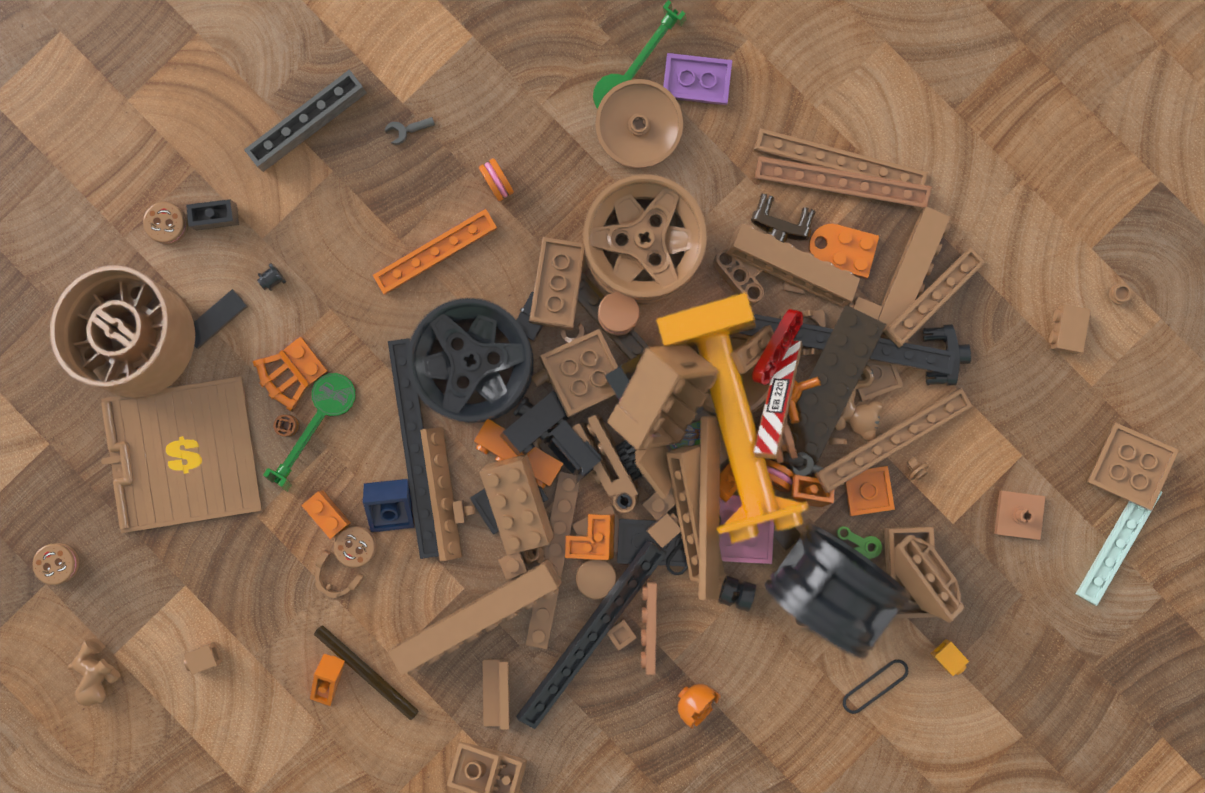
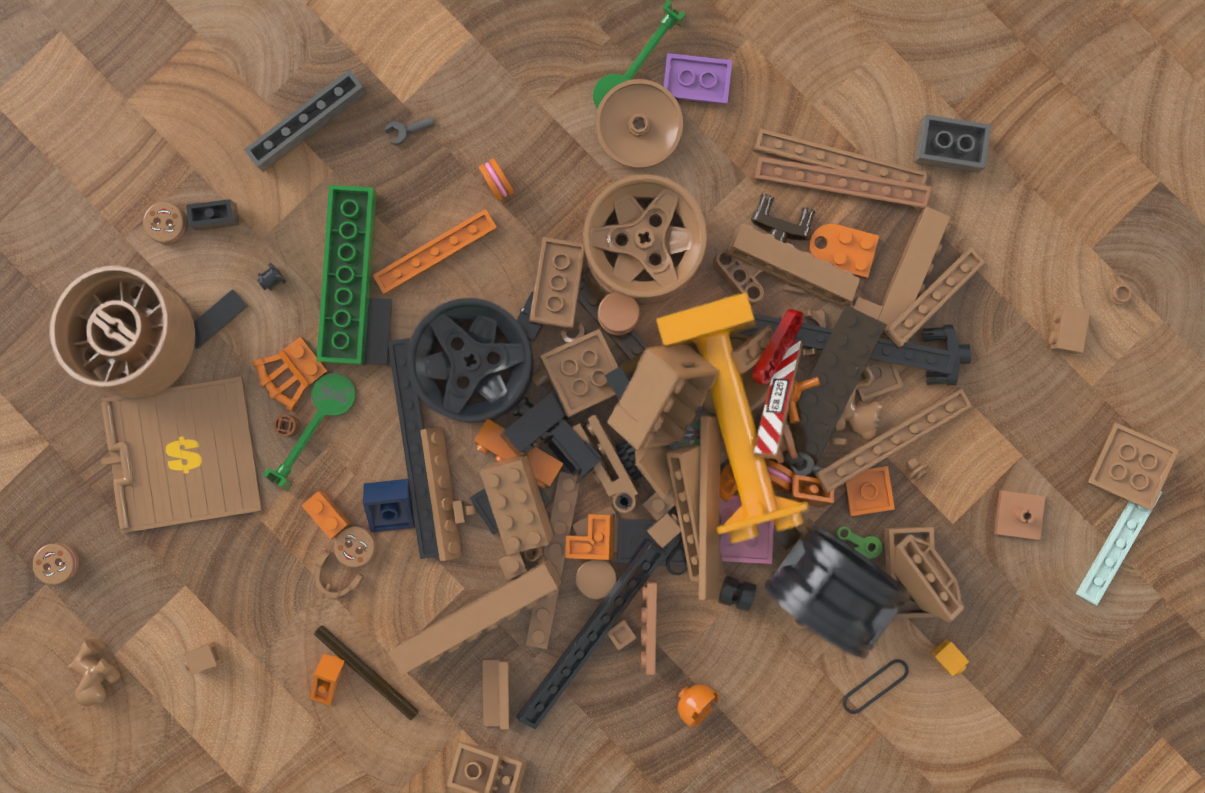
none -> green brick [317,185,377,366]
none -> black tile [365,298,392,365]
none -> dark grey brick [914,115,991,173]

